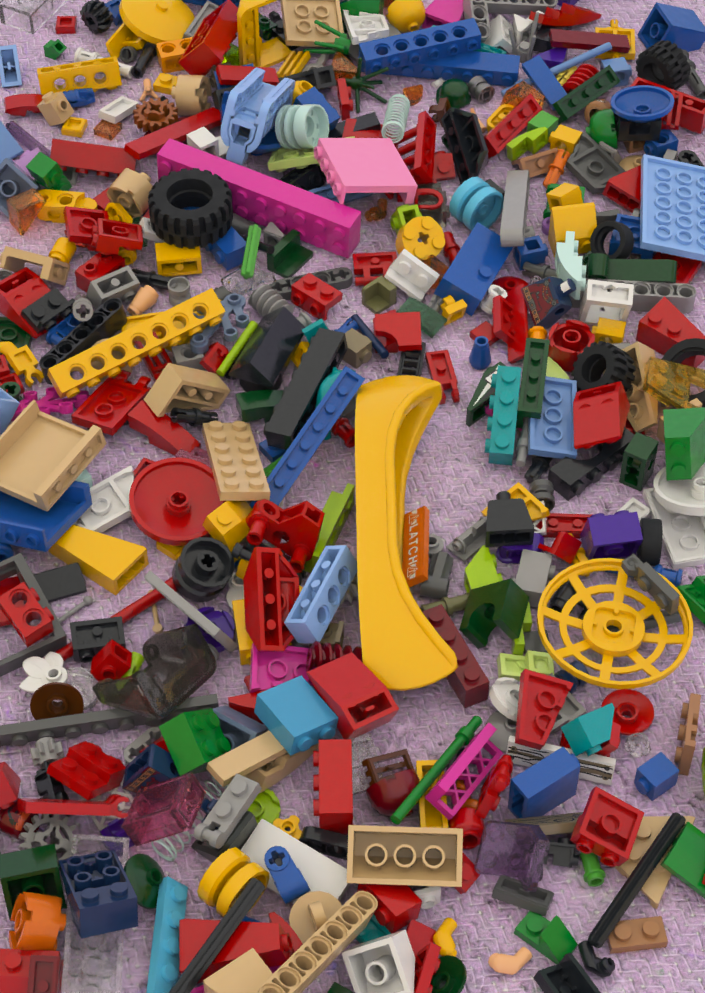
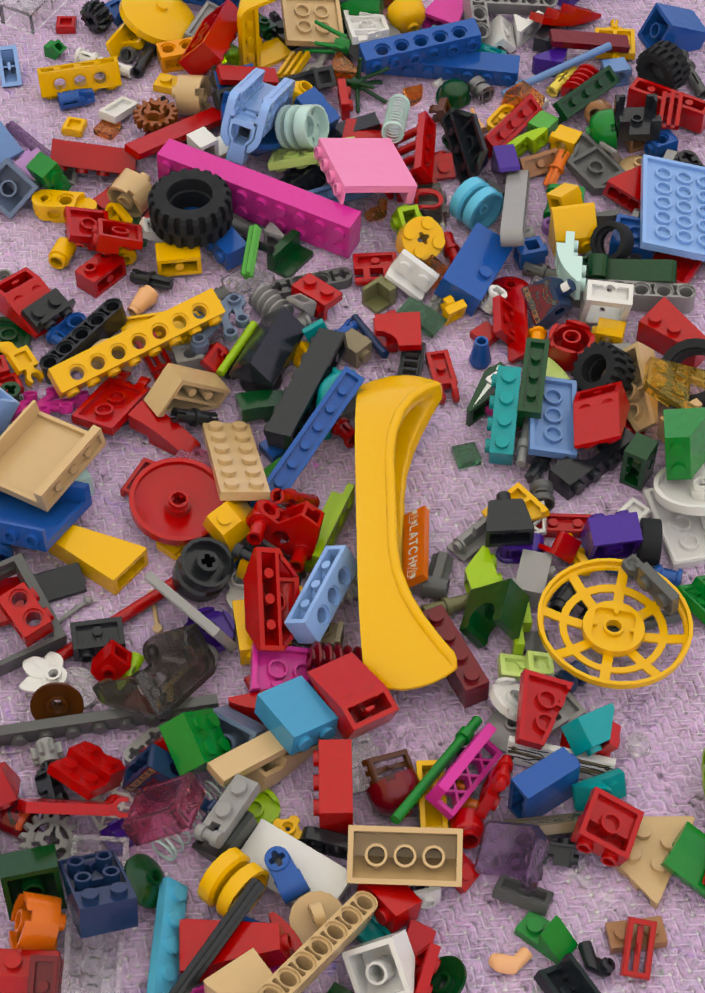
tan panel [0,246,71,286] -> none
red slope [4,94,44,117] -> none
clear orange slope [6,188,47,235] -> none
tan brick [37,91,74,126] -> none
light grey pin [72,294,93,322] -> none
white wing [73,466,134,533] -> none
light grey brick [86,265,140,309] -> none
light nougat bar [139,78,158,102] -> none
light grey wheel [168,276,191,307] -> none
light grey plate [429,534,444,558] -> none
yellow arm [433,917,457,957] -> none
light grey plant [508,12,539,63] -> none
blue tile [522,55,567,112] -> none
bright green pin [580,852,606,887] -> none
black axle [588,812,686,948] -> none
red dish [601,689,654,735] -> none
blue dish [611,85,674,123] -> none
blue brick [634,752,680,801] -> none
medium nougat wing [674,693,701,776] -> none
none -> red pin [270,488,320,508]
none -> light grey slope [286,293,317,317]
none -> clear green tile [451,442,482,469]
none -> dark purple slope [491,144,520,173]
none -> teal slope [571,768,627,811]
none -> red tile [619,917,657,981]

